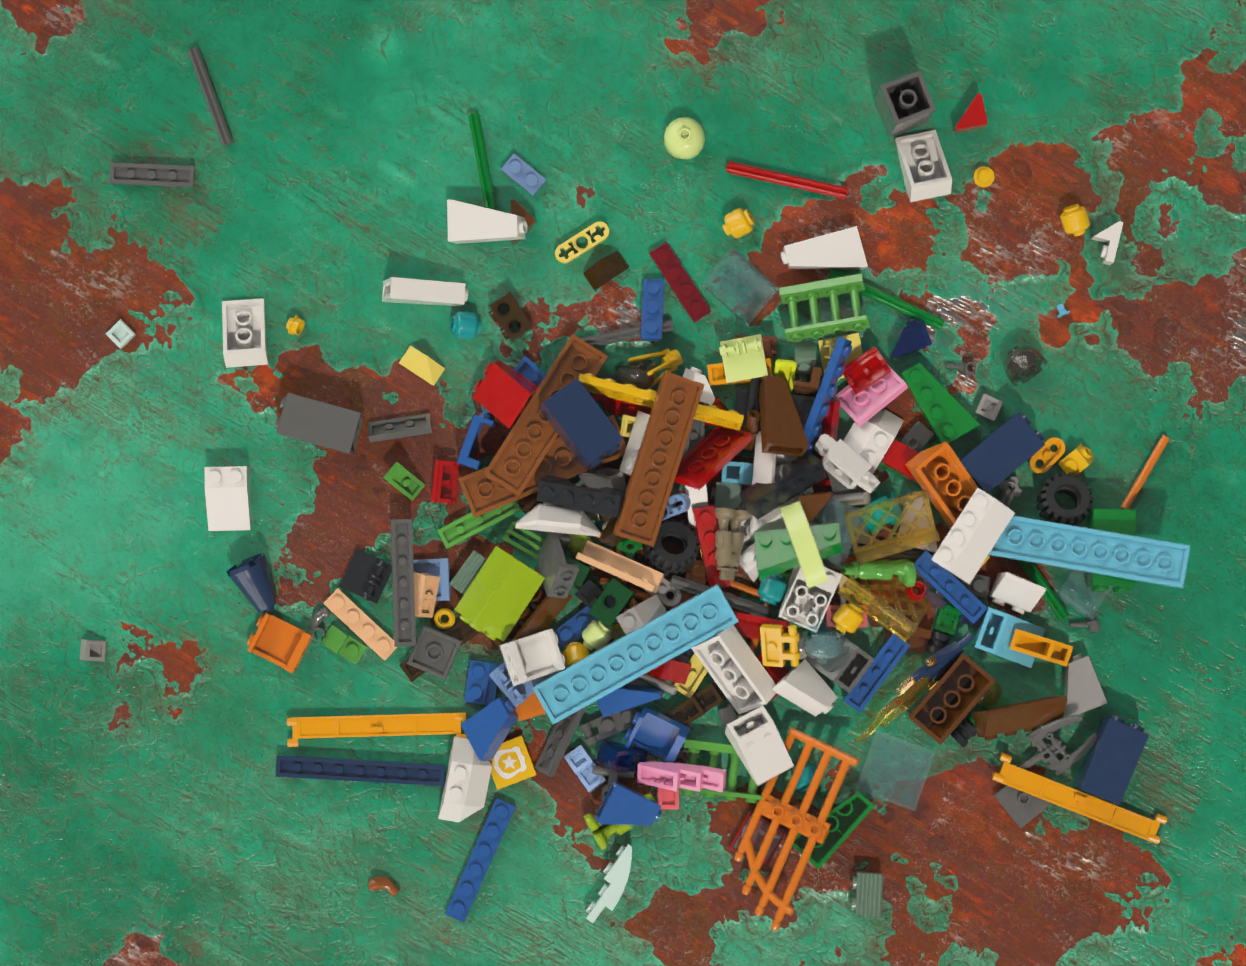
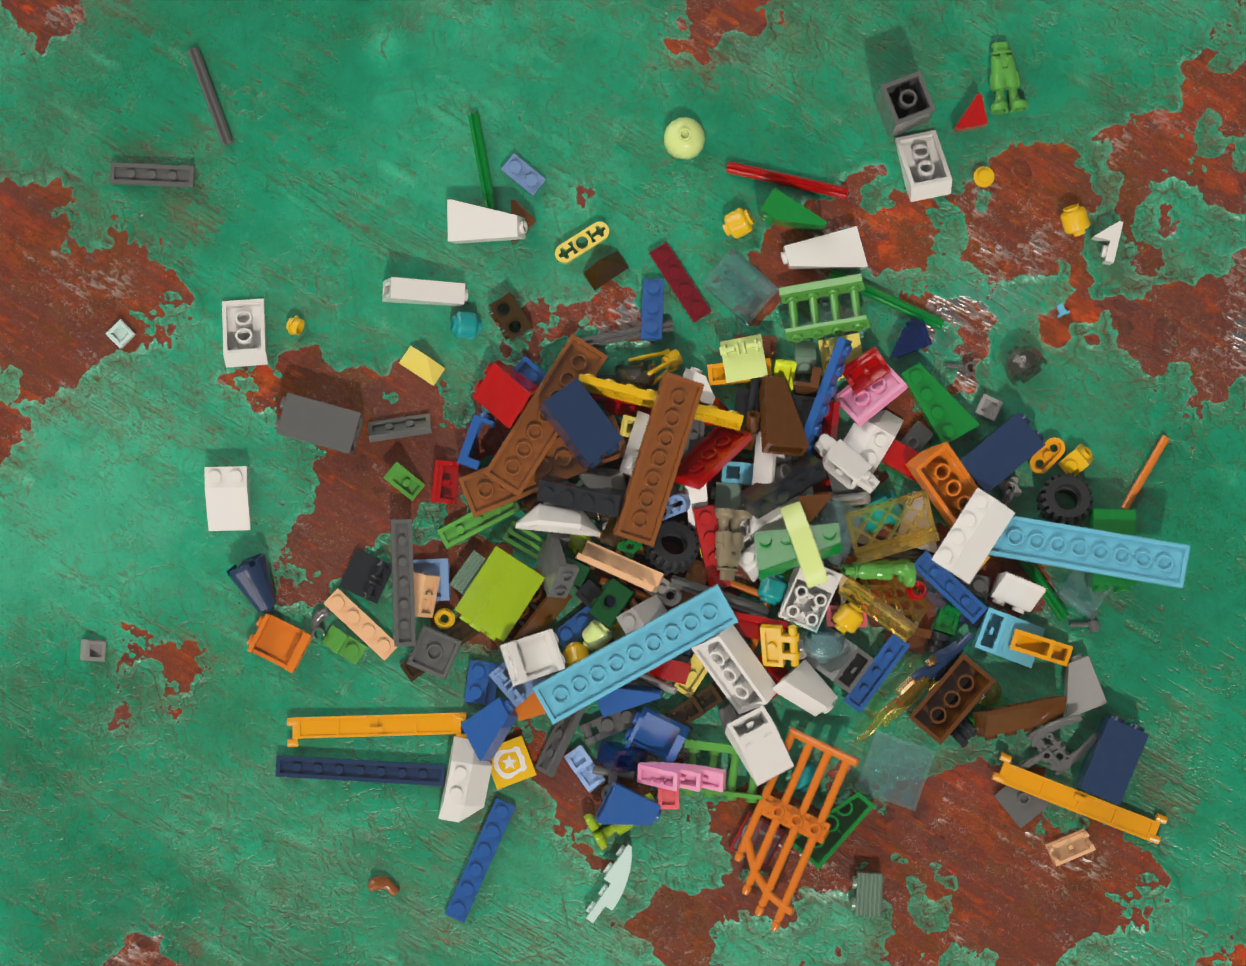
none -> green slope [759,188,827,231]
none -> bright green piece [990,42,1029,114]
none -> light nougat hinge [1045,828,1096,866]

